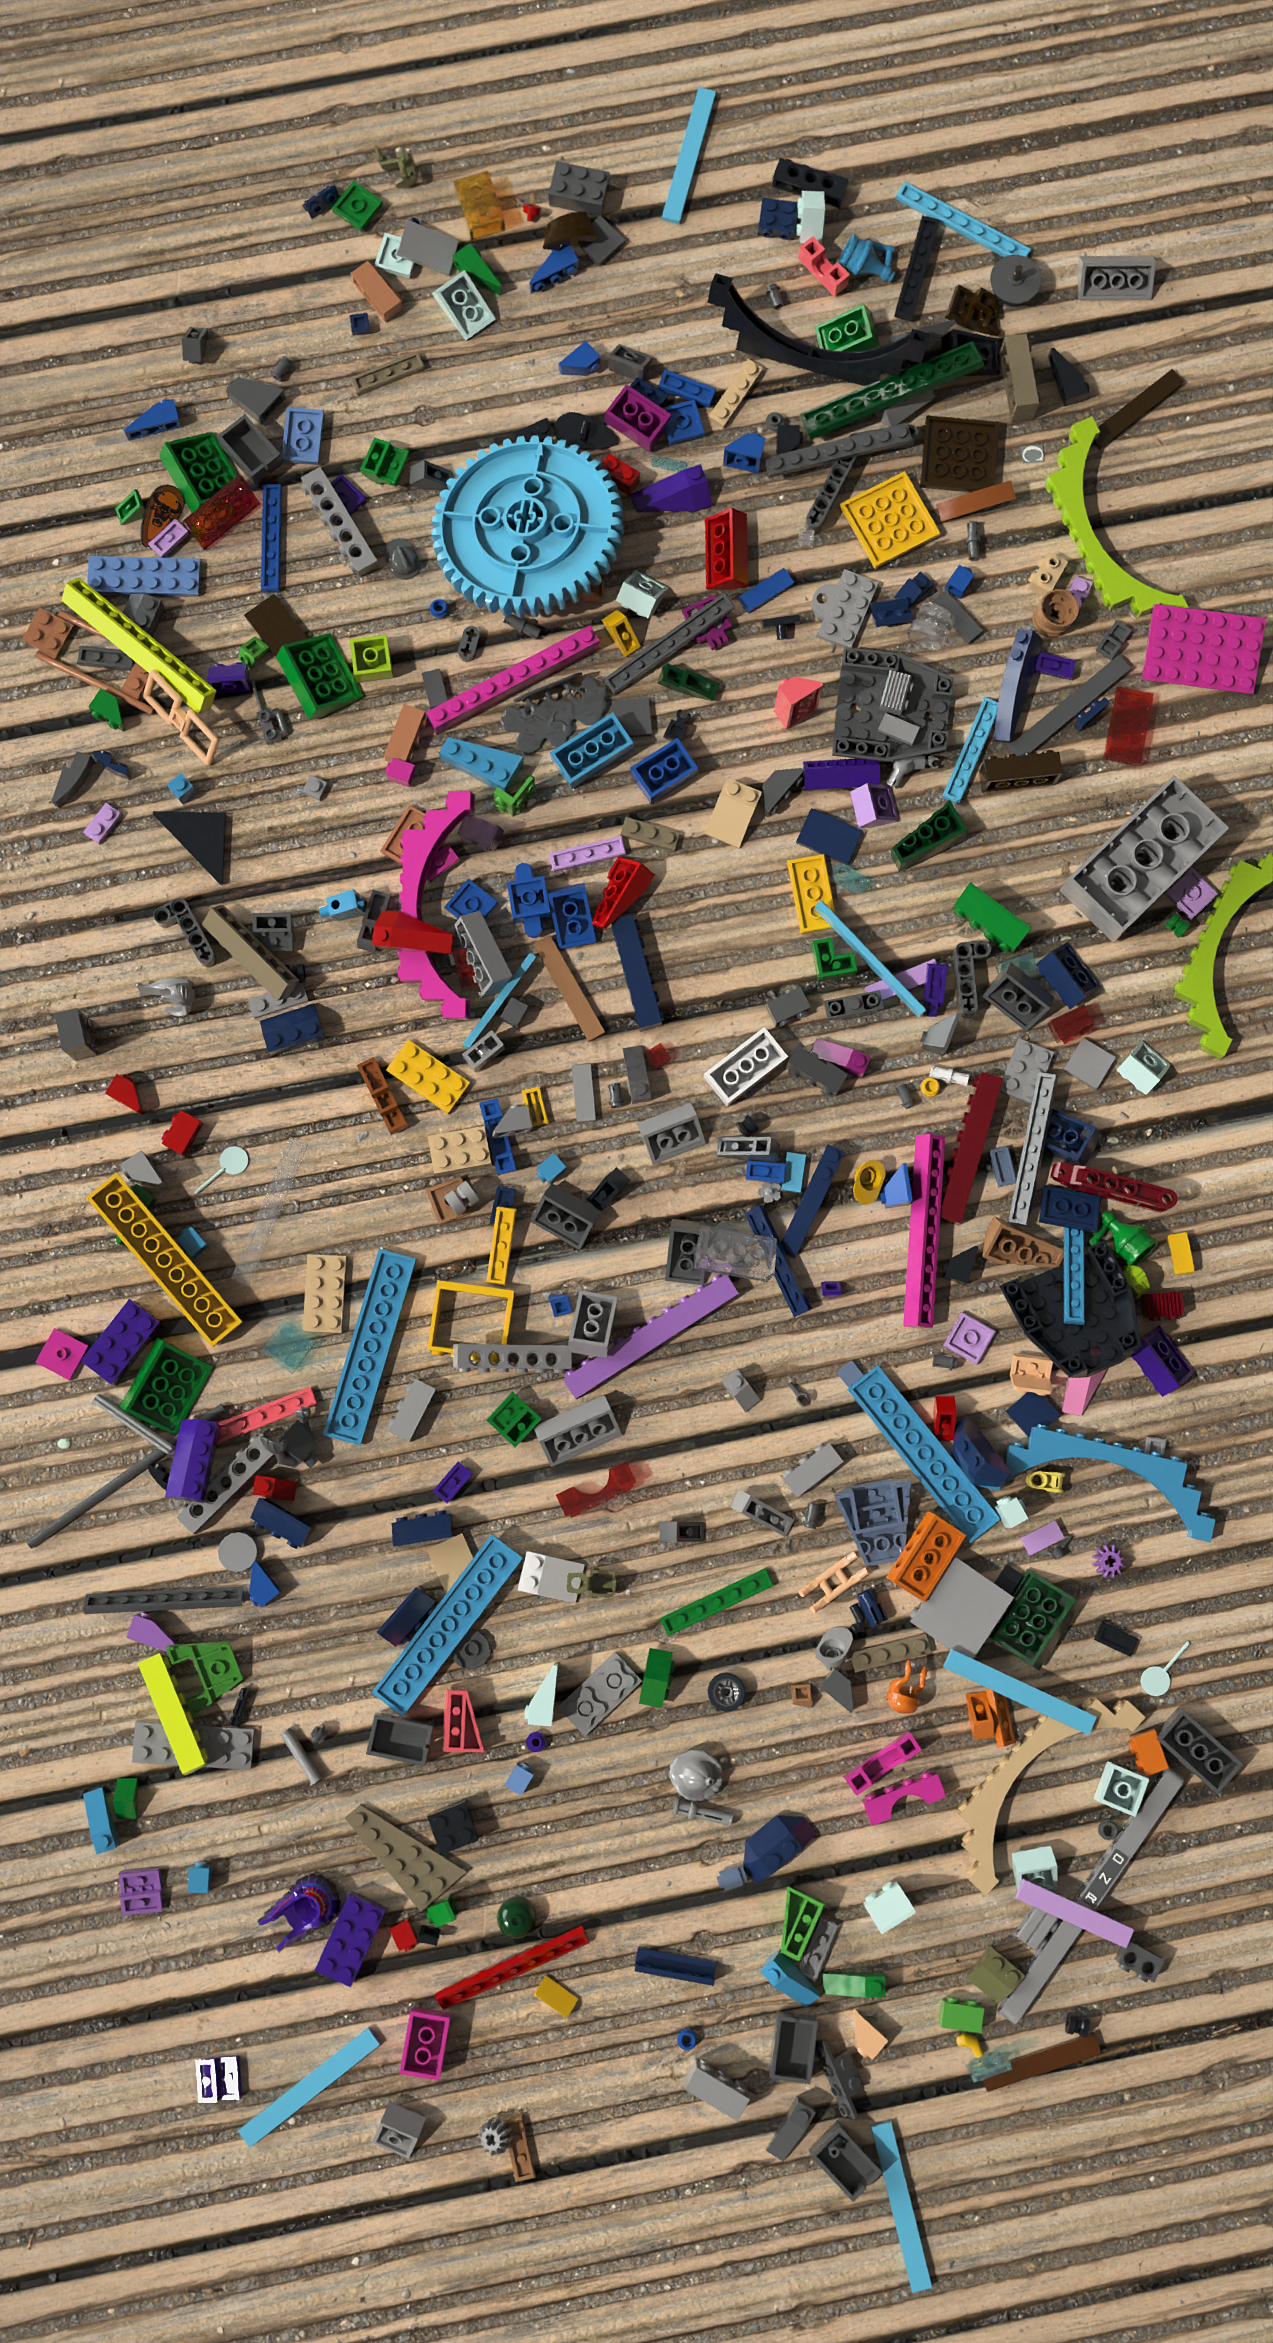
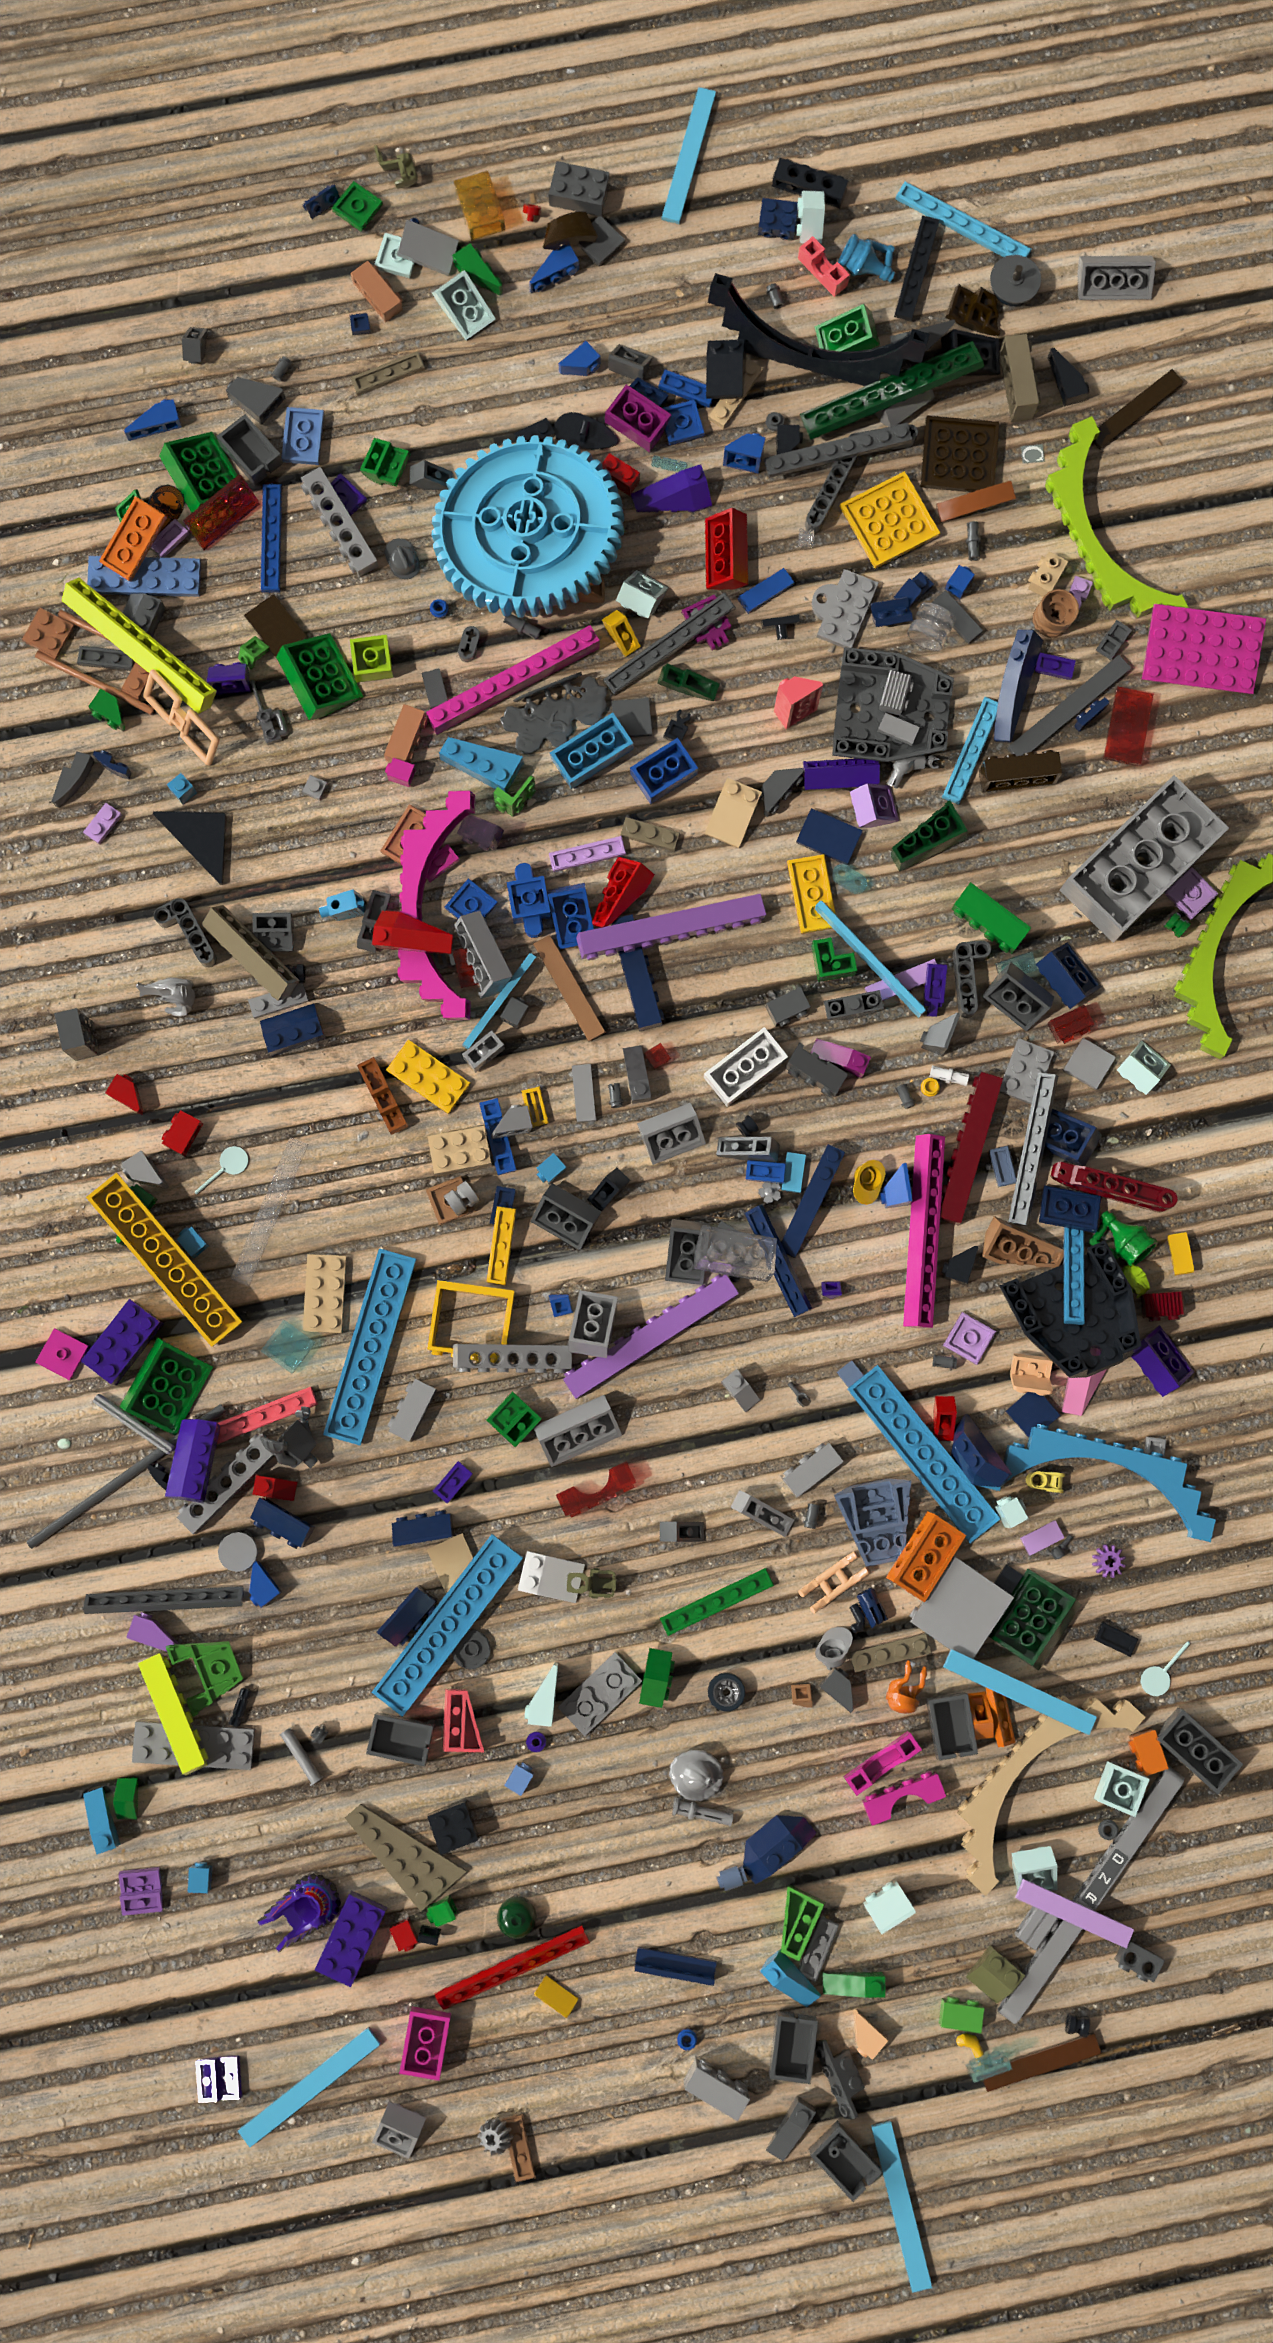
none -> orange tile [99,496,168,582]
none -> medium lavender brick [576,894,766,961]
none -> black slope [706,339,747,399]
none -> dark grey piece [926,1692,978,1761]

